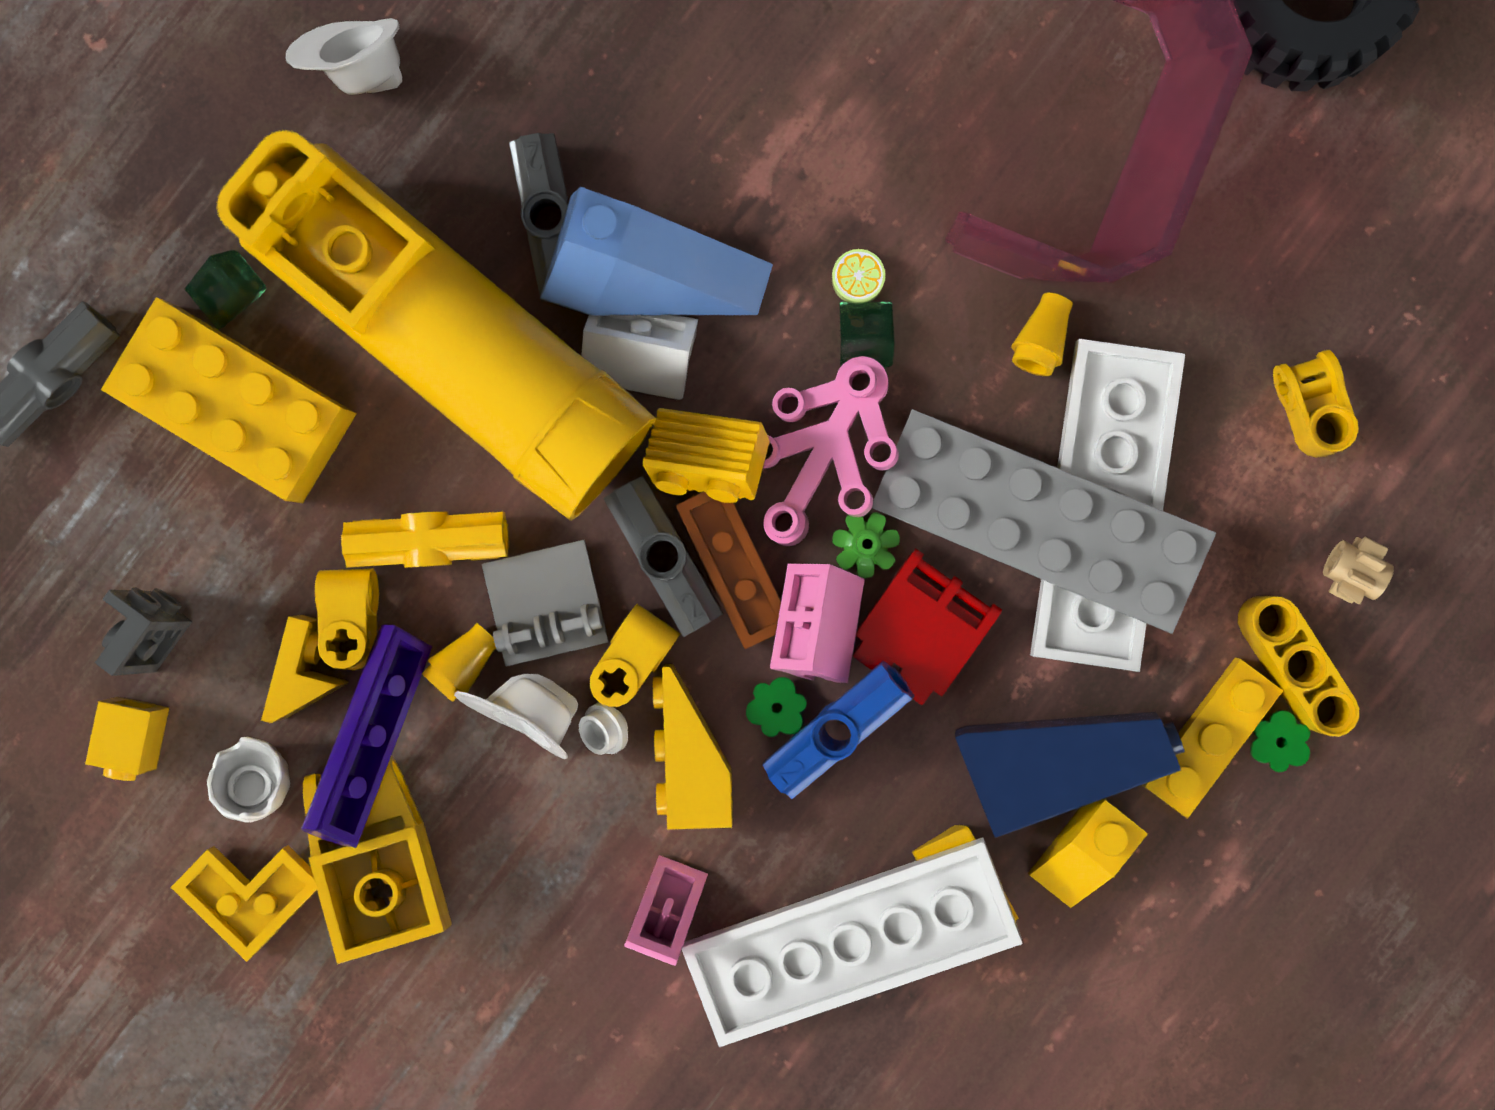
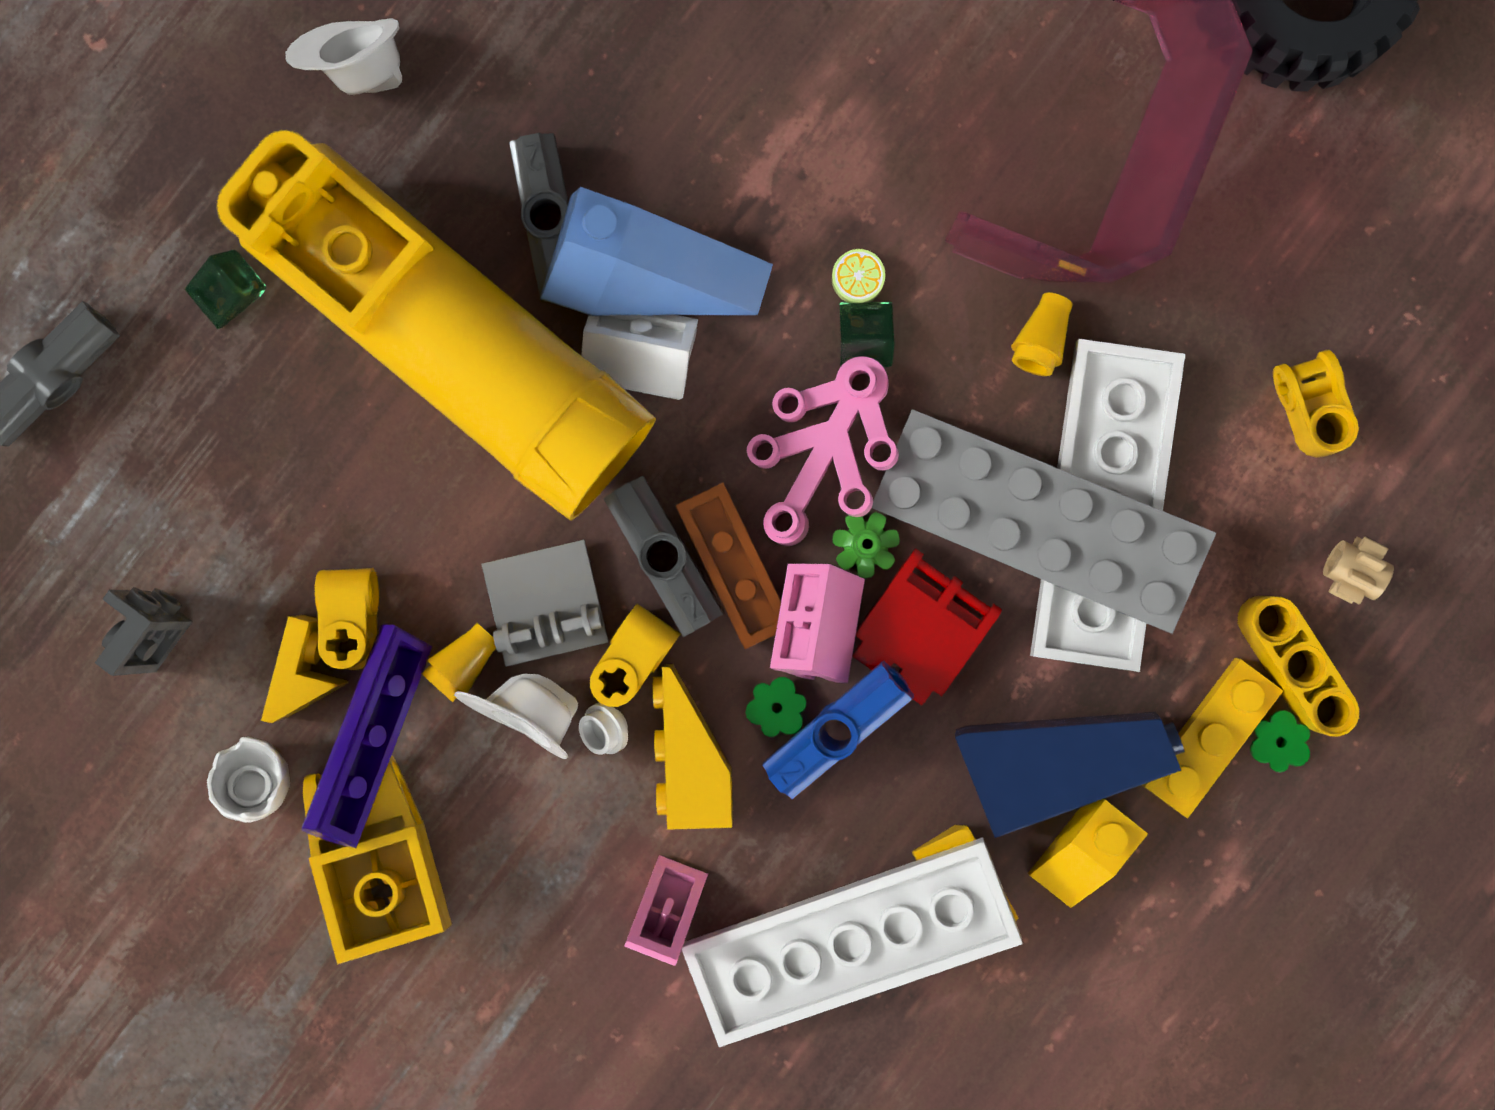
yellow brick [85,697,169,781] -> none
yellow brick [101,297,357,503] -> none
yellow plate [170,845,317,962] -> none
yellow piece [341,511,509,568] -> none
yellow brick [643,408,770,503] -> none

